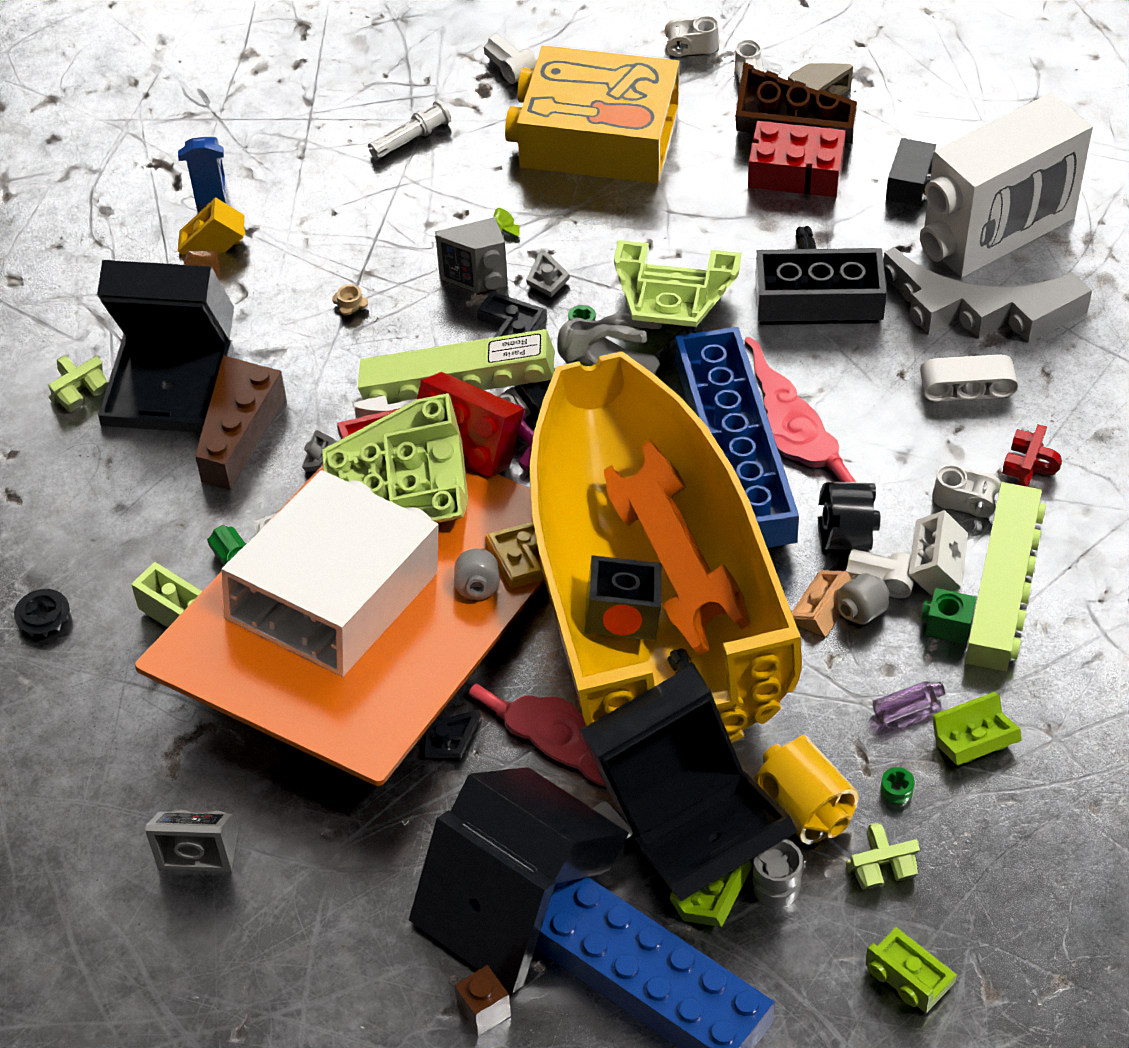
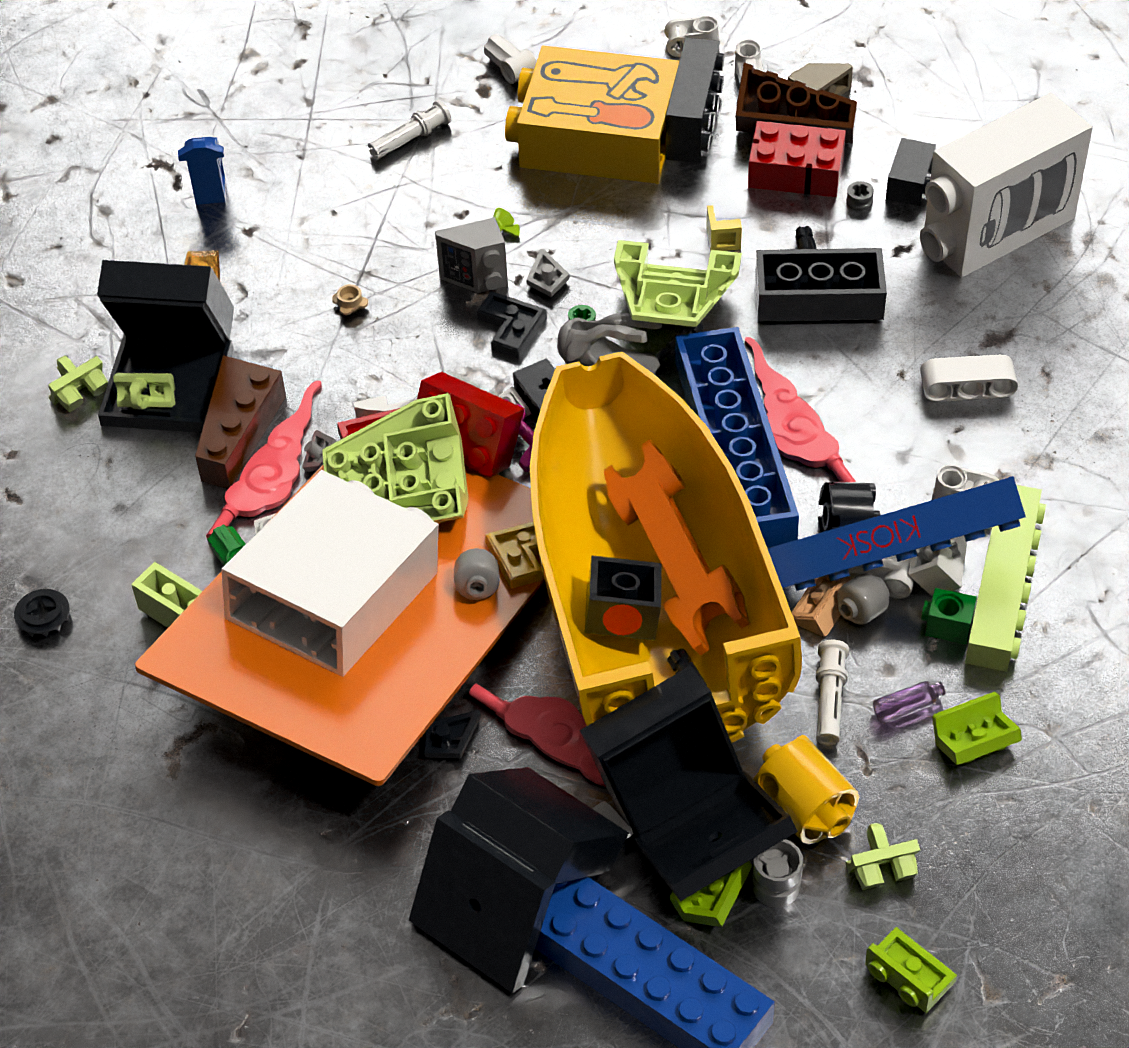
light grey slope [145,810,238,872] -> none
yellow slope [177,197,245,255] -> none
yellowish green brick [357,329,555,405] -> none
reddish brown brick [454,965,511,1036] -> none
green bush [880,767,915,805] -> none
light grey arch [883,247,1092,343] -> none
red hips [1002,424,1062,487] -> none
none -> yellowish green hips [113,373,175,409]
none -> coral piece [206,381,322,538]
none -> brick [666,37,725,163]
none -> light yellow panel [706,205,742,251]
none -> blue brick [767,476,1026,591]
none -> white pin [816,639,849,746]
none -> dark grey bush [846,181,874,211]

